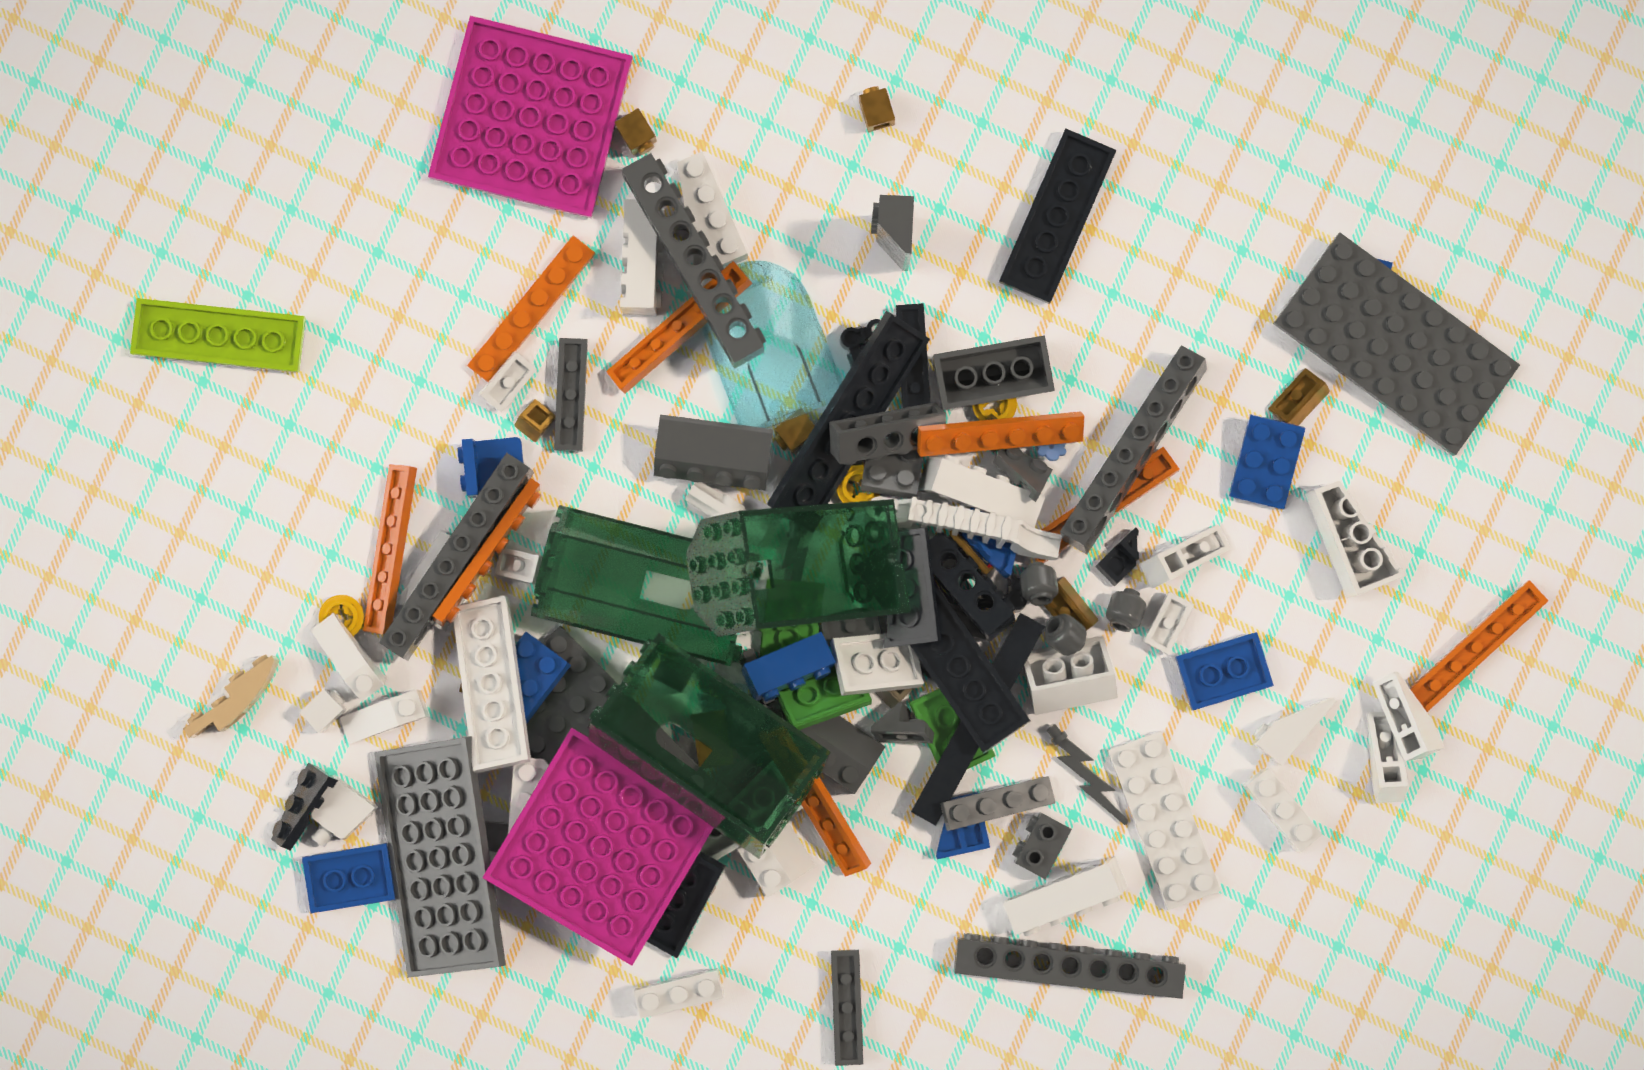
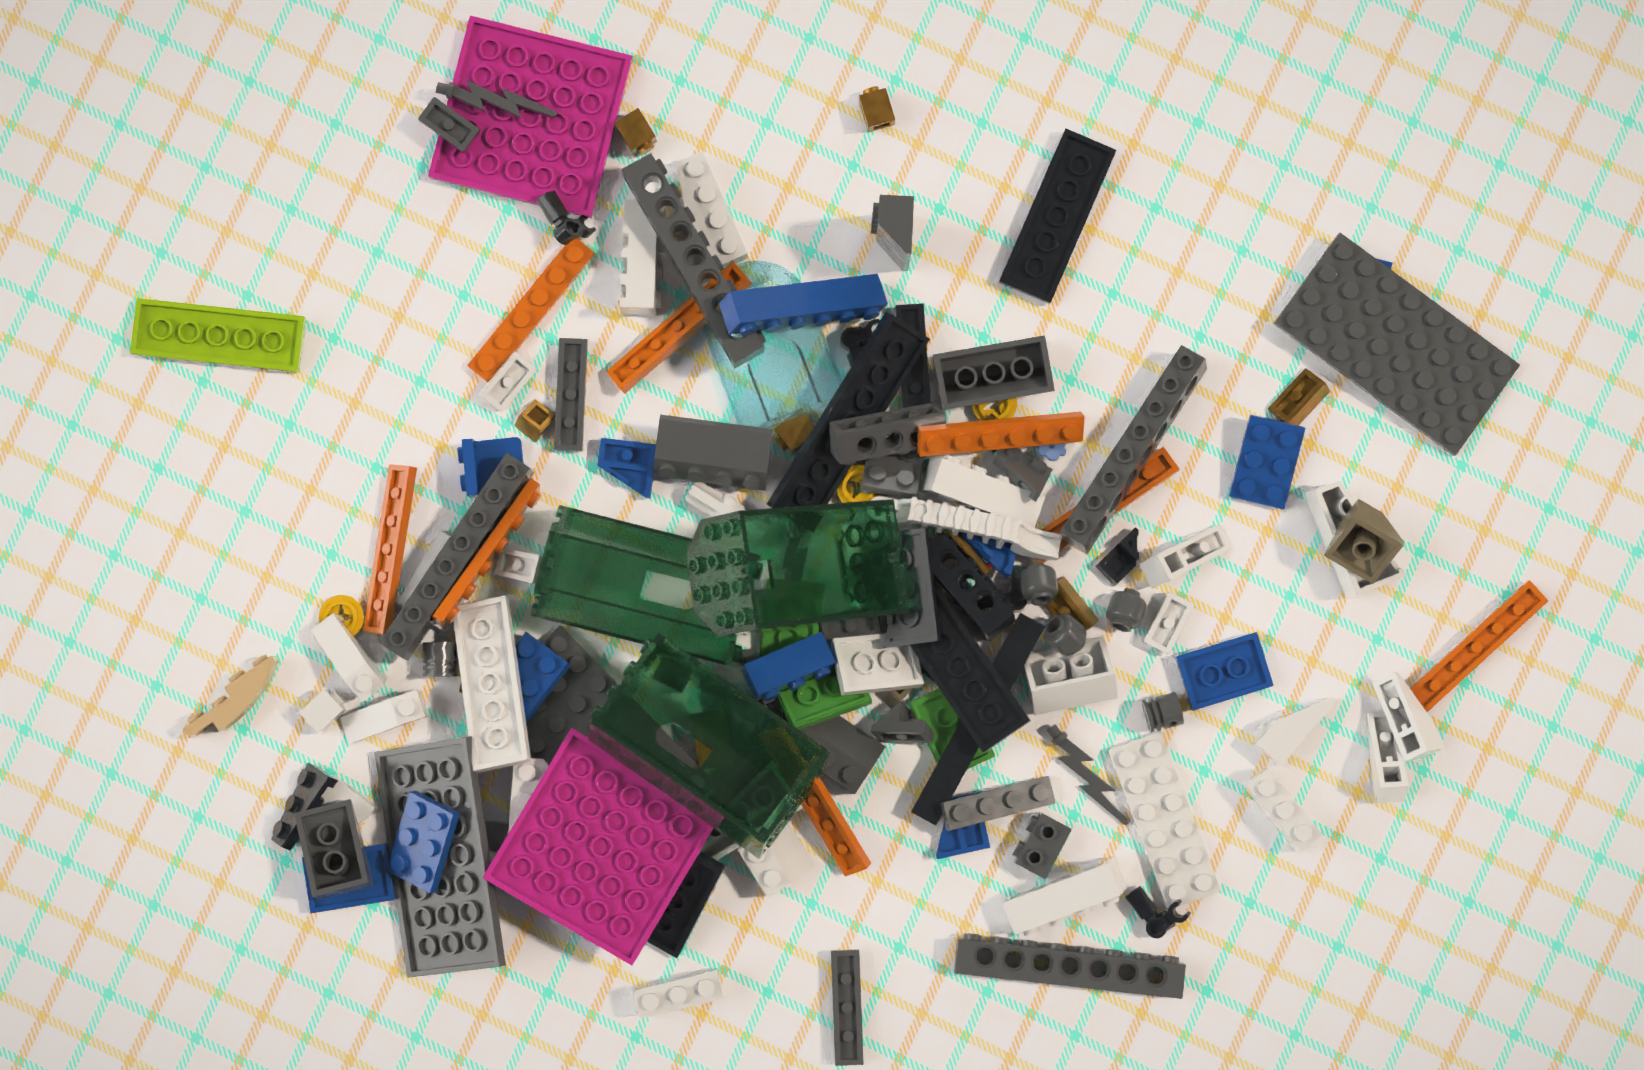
none -> dark grey slope [294,799,374,900]
none -> plate [386,791,460,893]
none -> dark grey plate [418,97,481,153]
none -> dark grey piece [422,642,457,677]
none -> dark grey piece [436,80,556,119]
none -> black bar [537,190,596,245]
none -> blue wing [597,438,656,499]
none -> blue brick [719,274,888,336]
none -> black bar [1125,885,1191,939]
none -> dark grey piece [1142,692,1184,733]
none -> dark tan slope [1324,499,1405,584]

